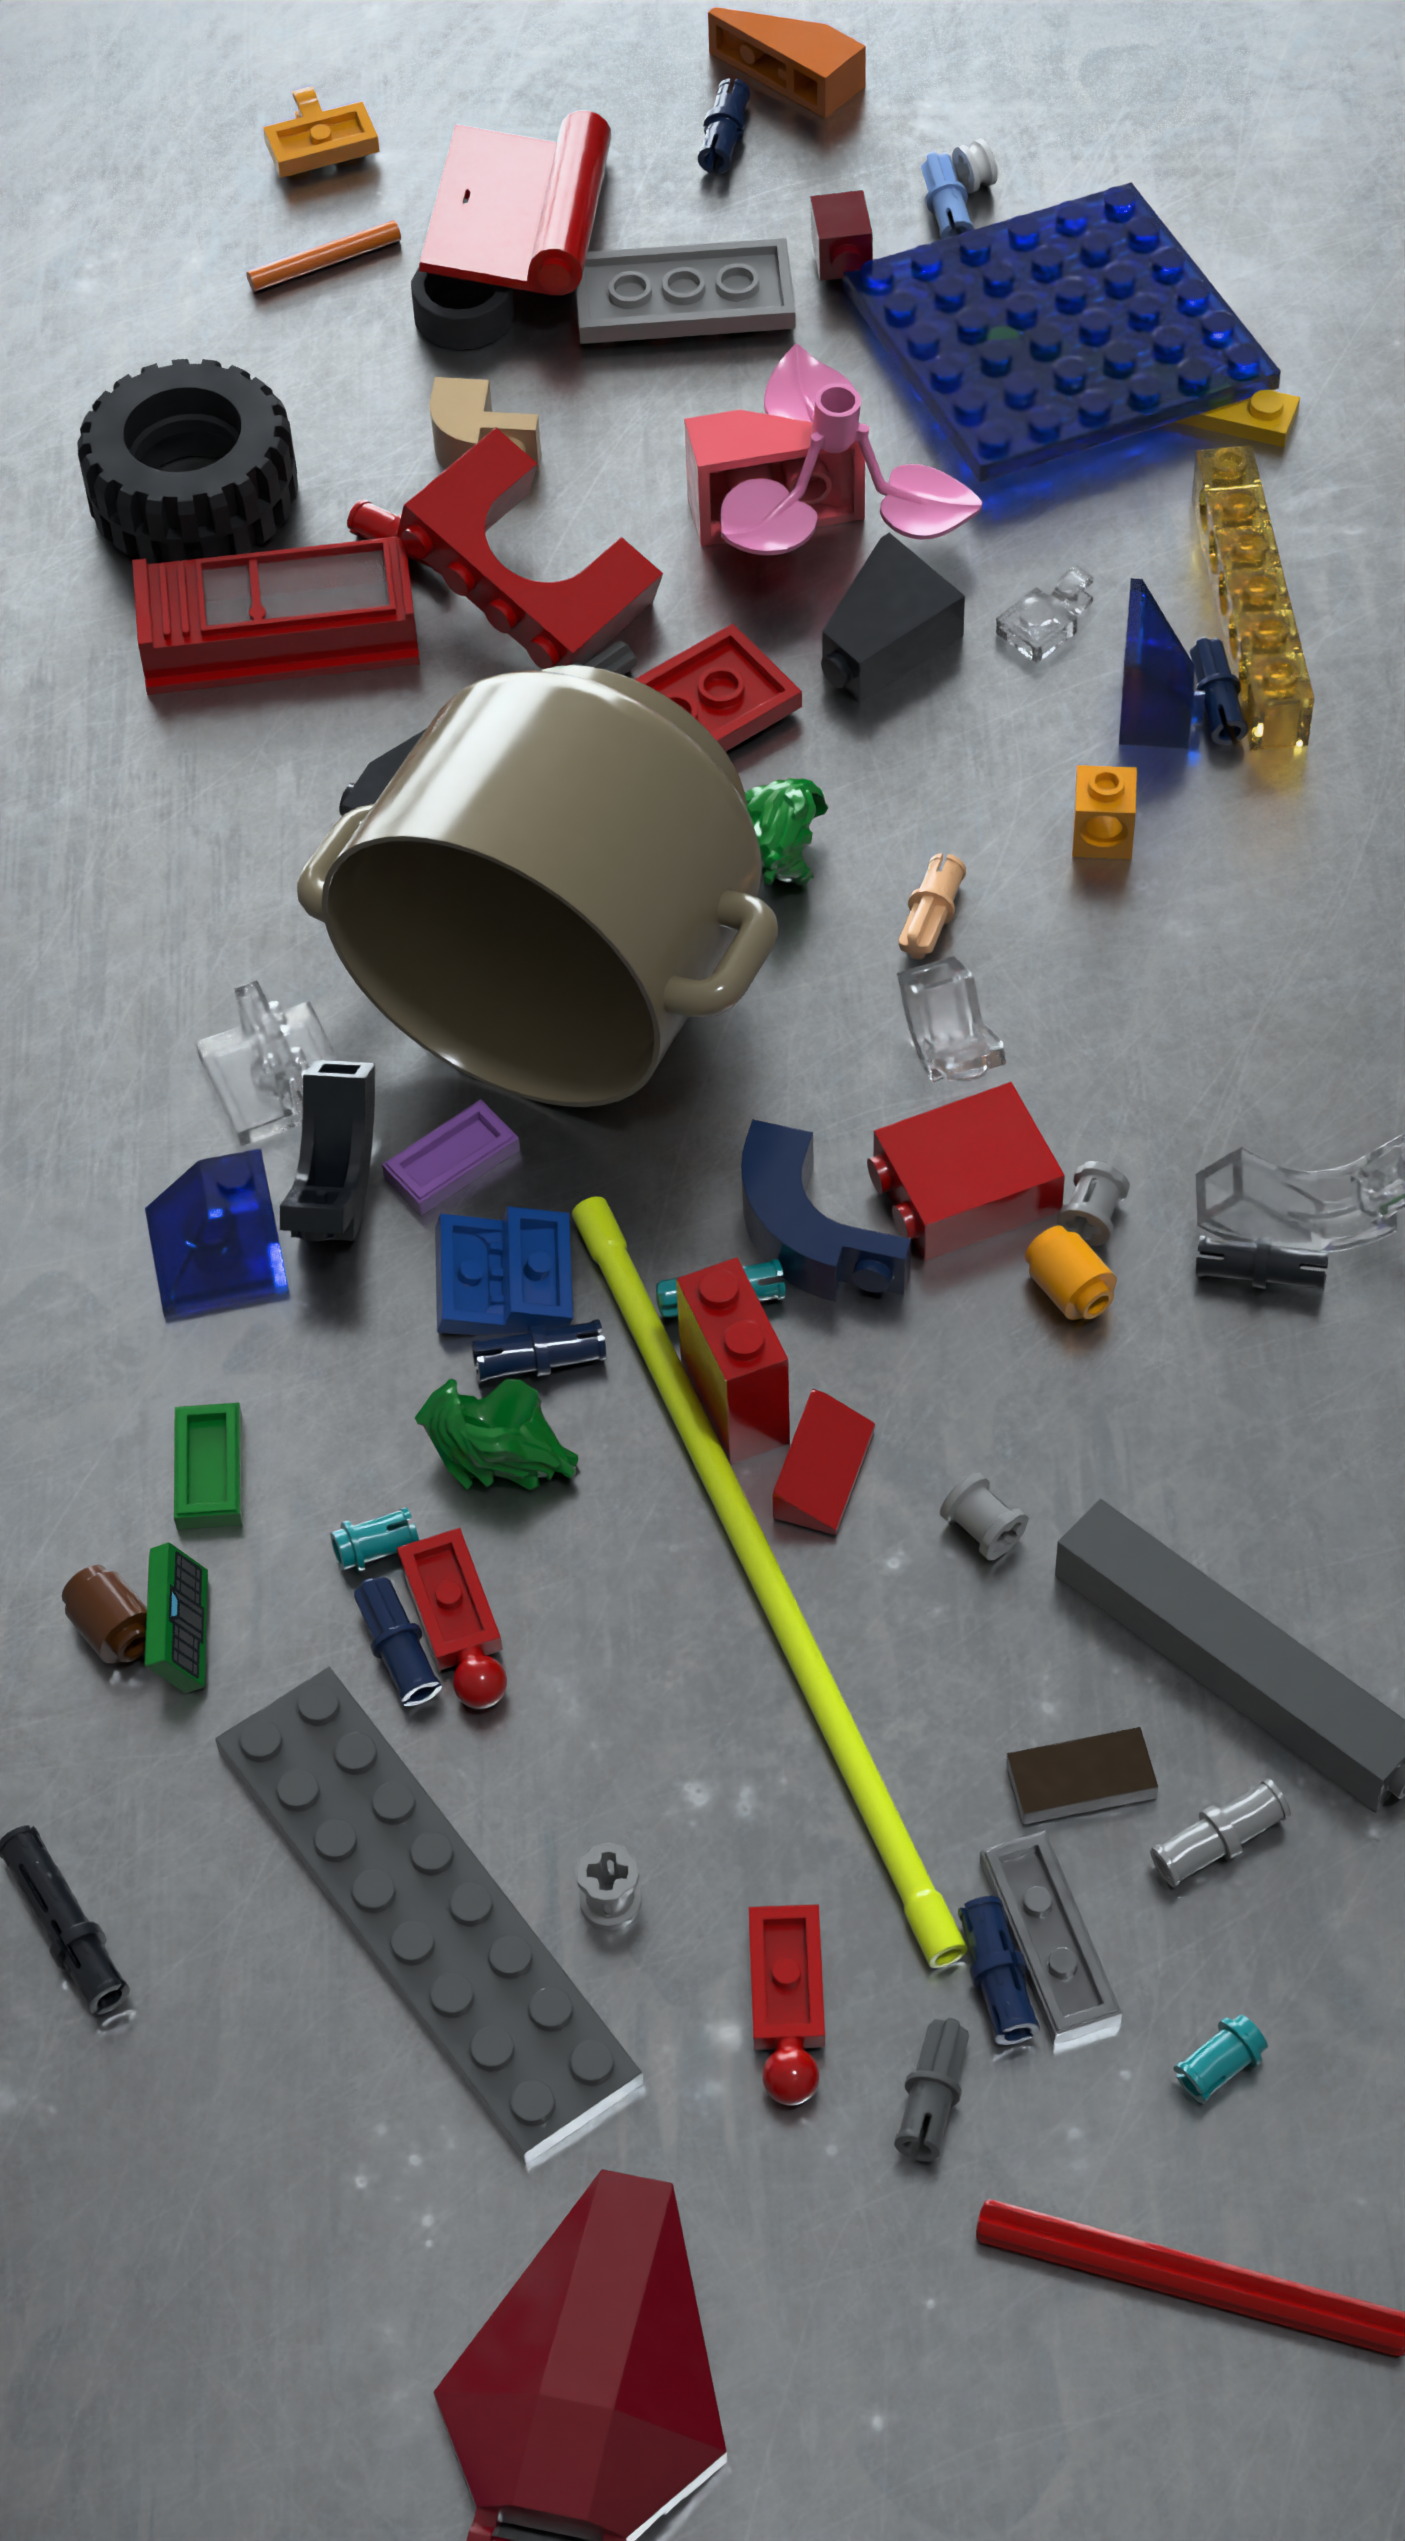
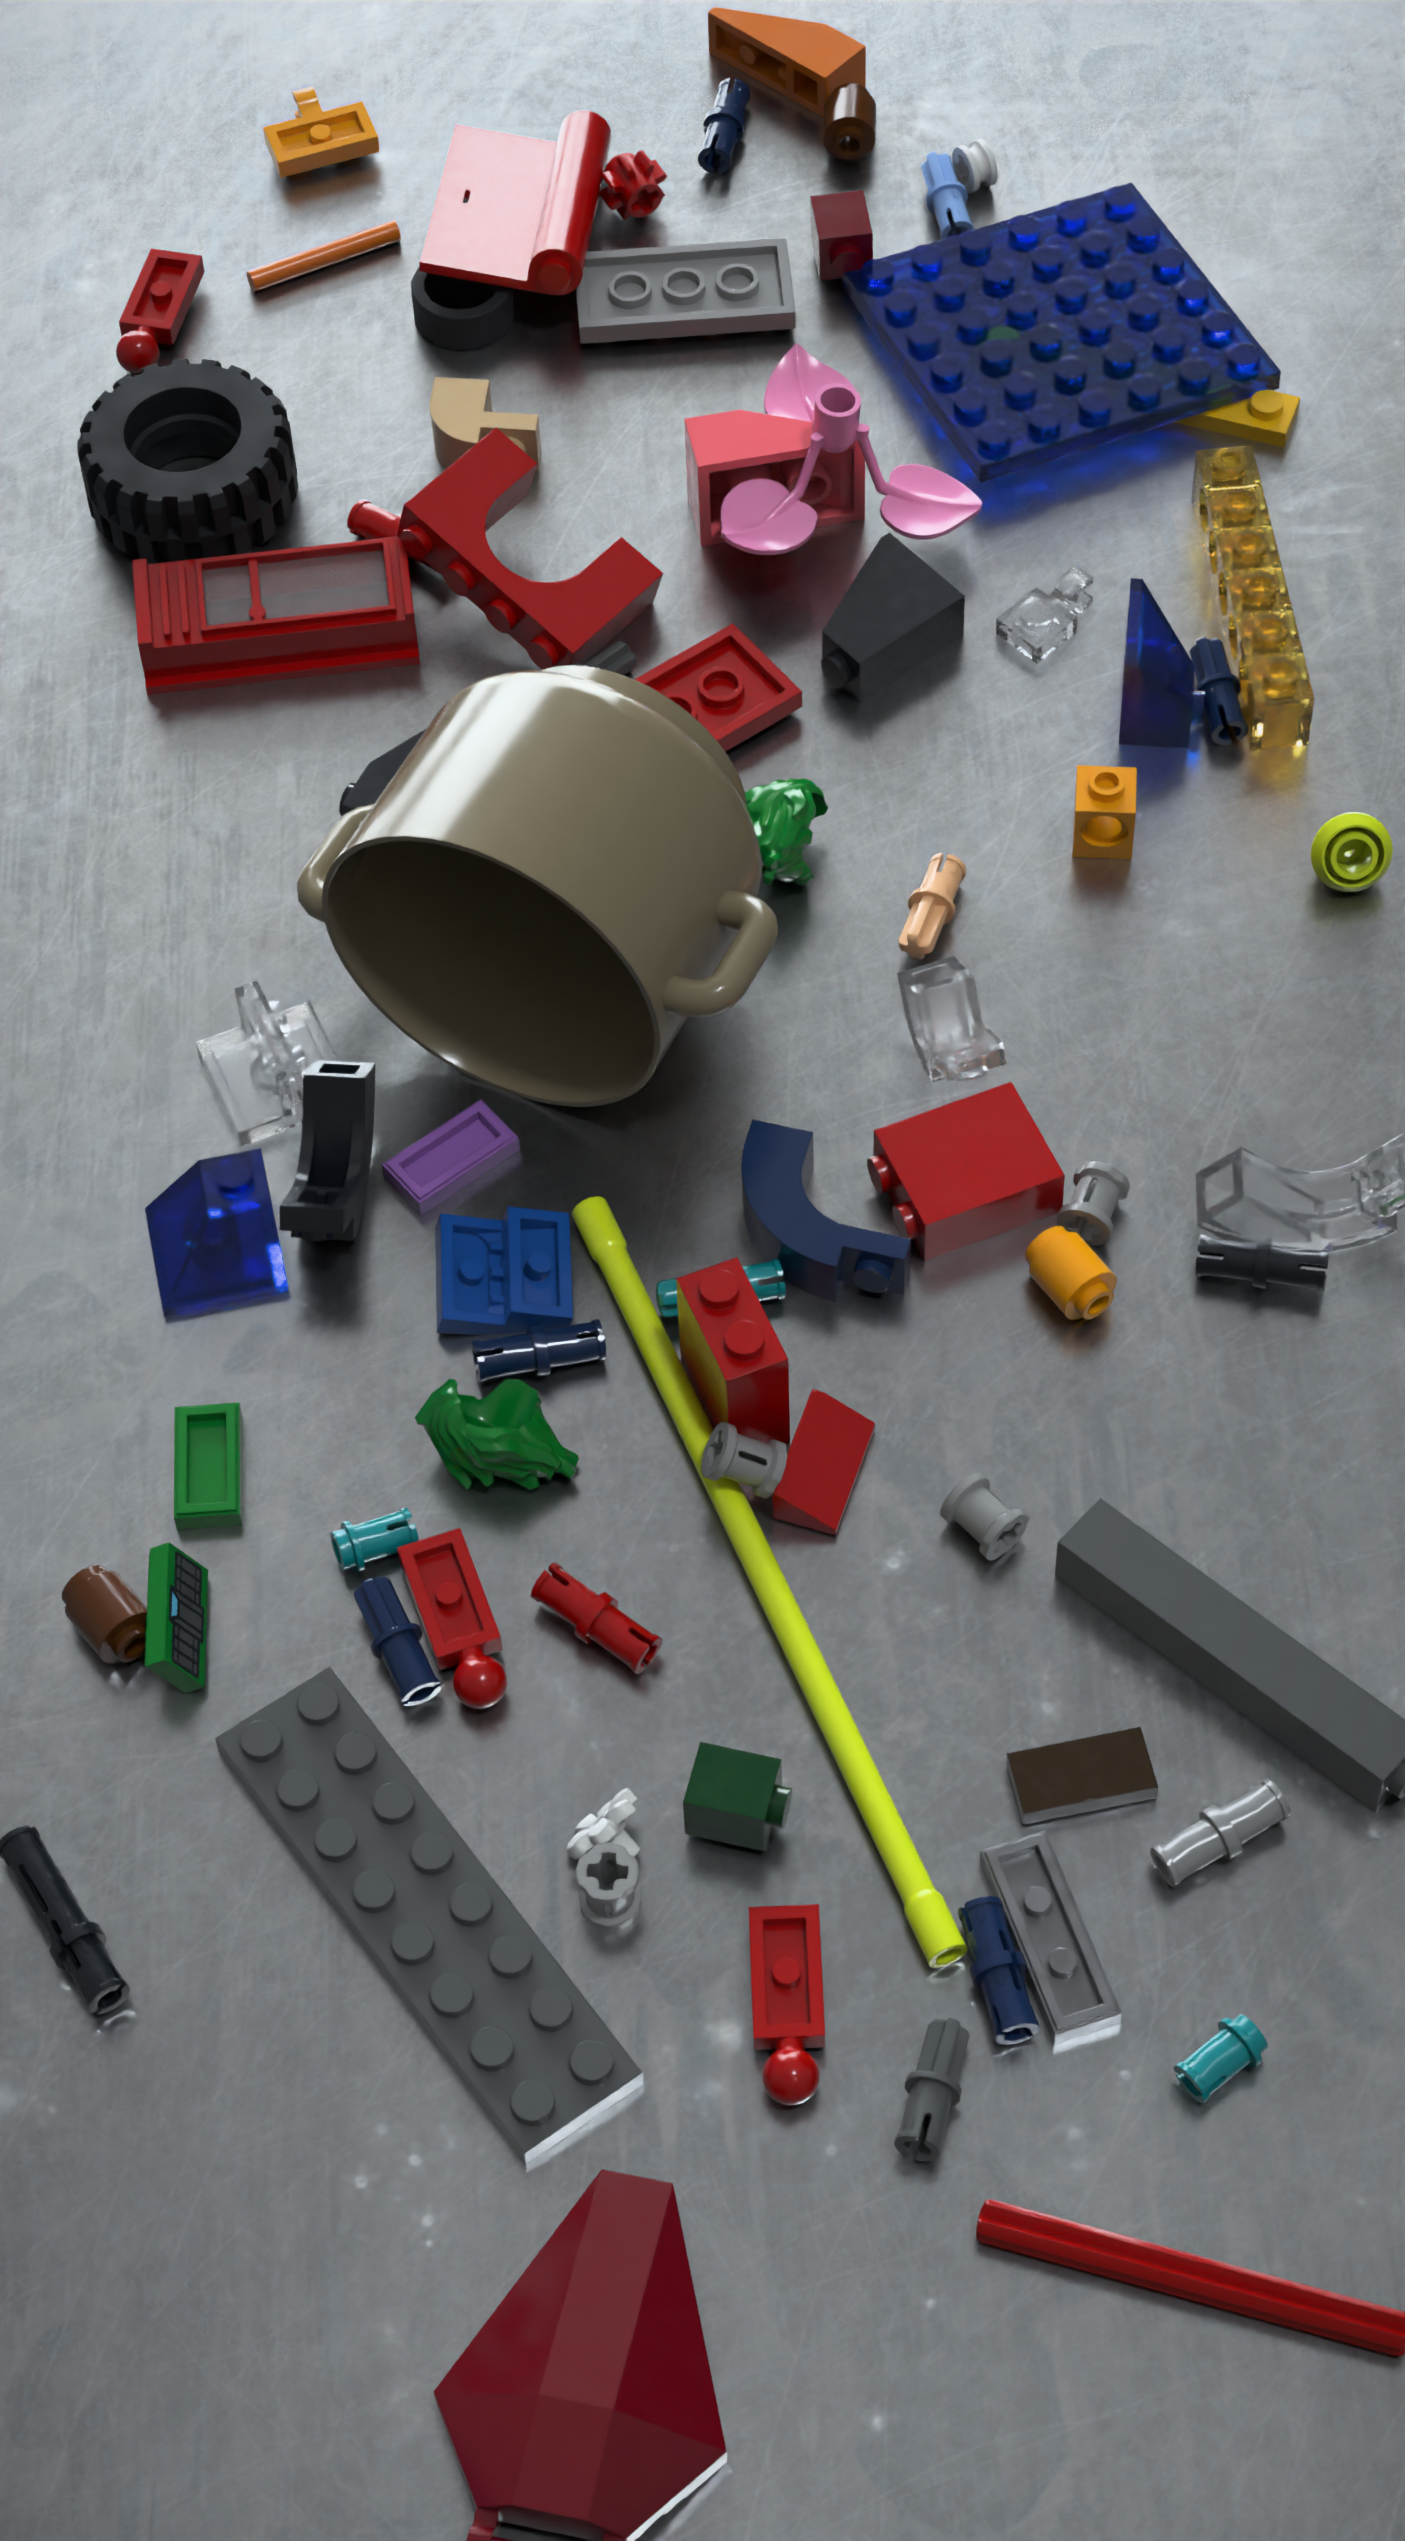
none -> red plate [116,248,205,374]
none -> red pin [531,1562,662,1674]
none -> white plant [566,1788,641,1860]
none -> red gear [600,150,667,220]
none -> dark green brick [683,1742,792,1851]
none -> light grey bush [701,1421,787,1498]
none -> reddish brown brick [823,83,876,161]
none -> neon yellow cone [1310,812,1393,892]

